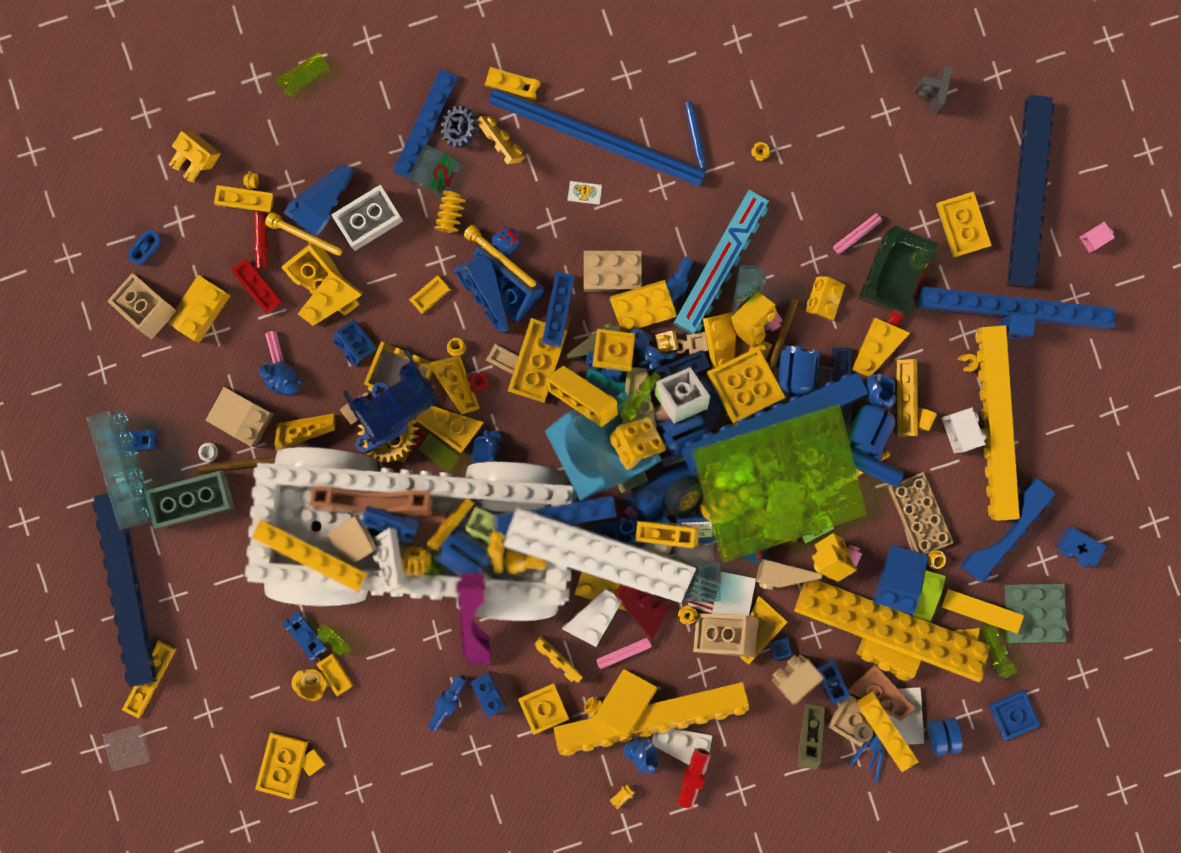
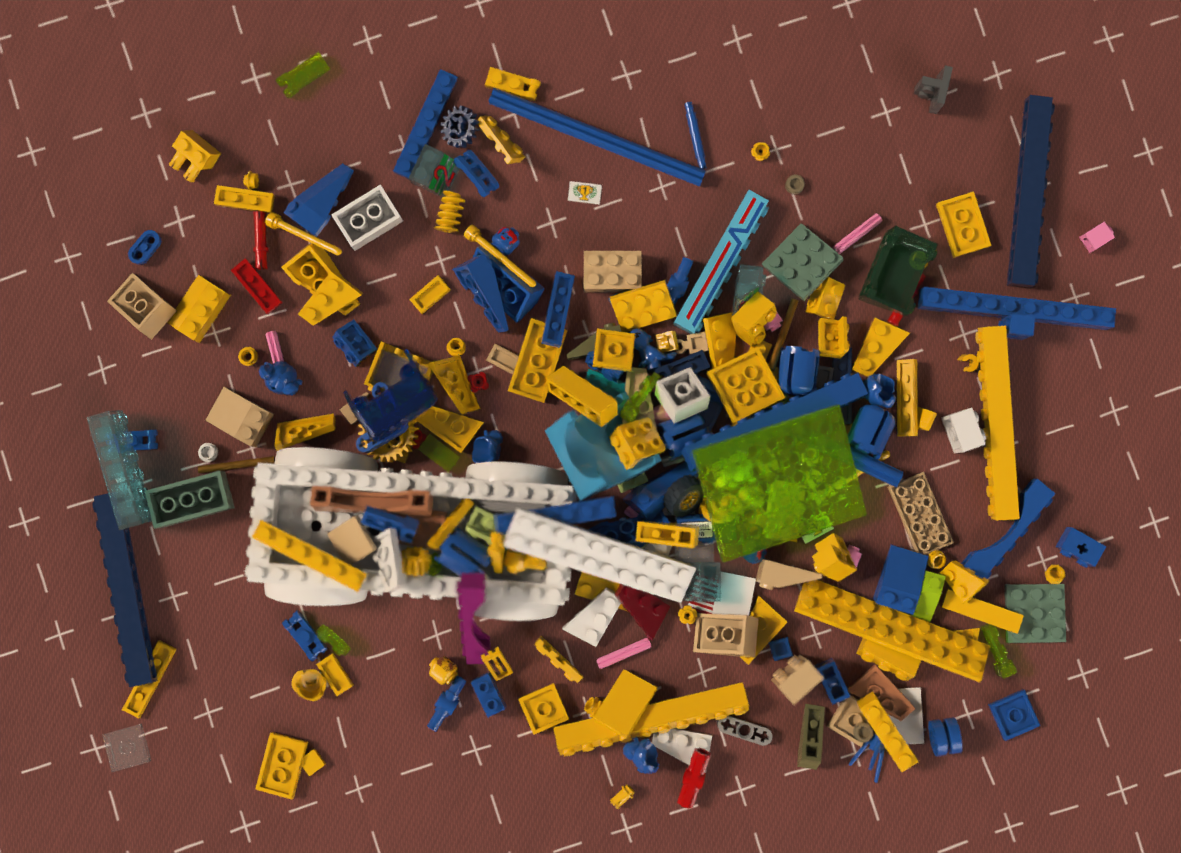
none -> yellow plate [238,347,258,366]
none -> yellow head [429,656,458,685]
none -> blue plate [454,150,499,197]
none -> yellow tile [481,647,513,681]
none -> light grey beam [717,715,772,745]
none -> sand green plate [762,223,844,301]
none -> dark tan tile [785,175,805,195]
none -> yellow bracket [818,316,850,359]
none -> yellow wing [940,560,989,604]
none -> yellow tile [1045,565,1066,584]

